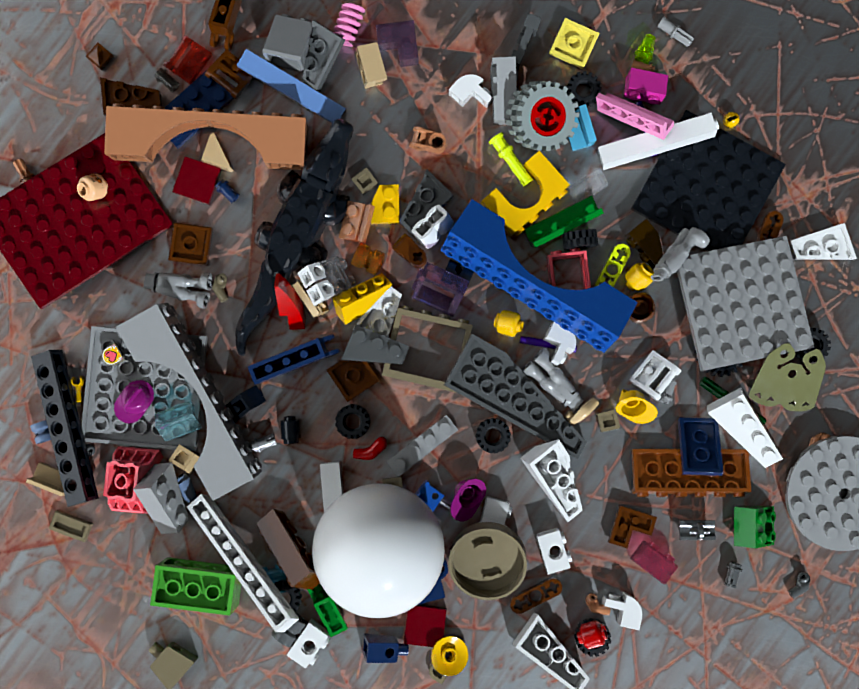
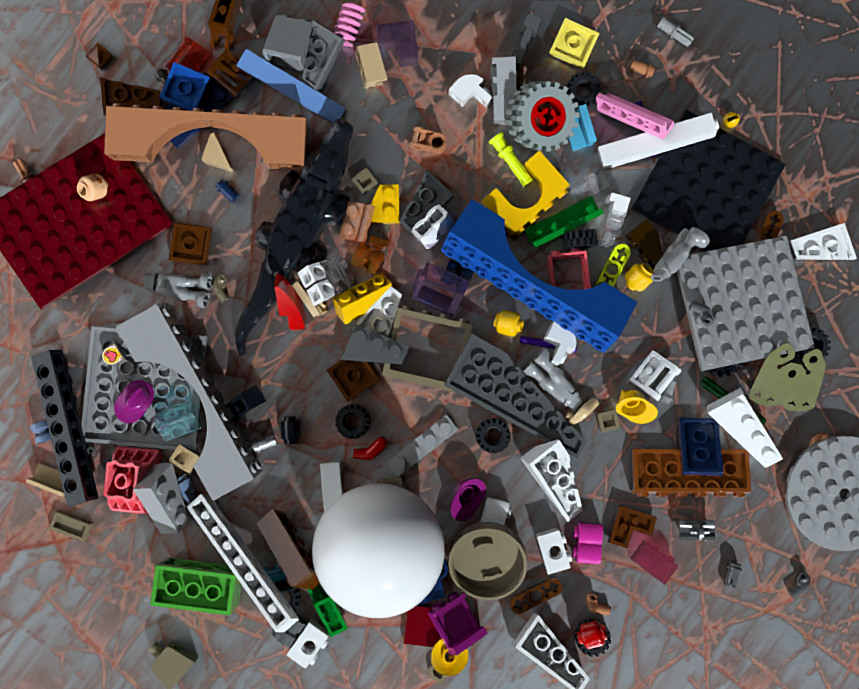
yellow hand [71,376,85,402] -> none
dark red tile [172,156,222,205] -> none
dark blue hinge [248,334,341,385] -> none
dark blue torso [362,633,409,663] -> none
reddish brown piece [392,233,427,268] -> none
blue piece [415,480,451,524] -> none
white brick [601,592,642,630] -> none
dark pink brick [623,67,668,105] -> none
reddish brown hair [630,292,656,323] -> none
clear neon green cone [634,34,656,64] -> none
green slope [734,505,776,549] -> none
none -> blue plate [159,62,211,111]
none -> reddish brown tile [369,235,390,250]
none -> magenta panel [427,591,488,655]
none -> dark pink brick [572,522,603,564]
none -> clear hips [597,193,631,248]
none -> dark grey arm [689,301,714,326]

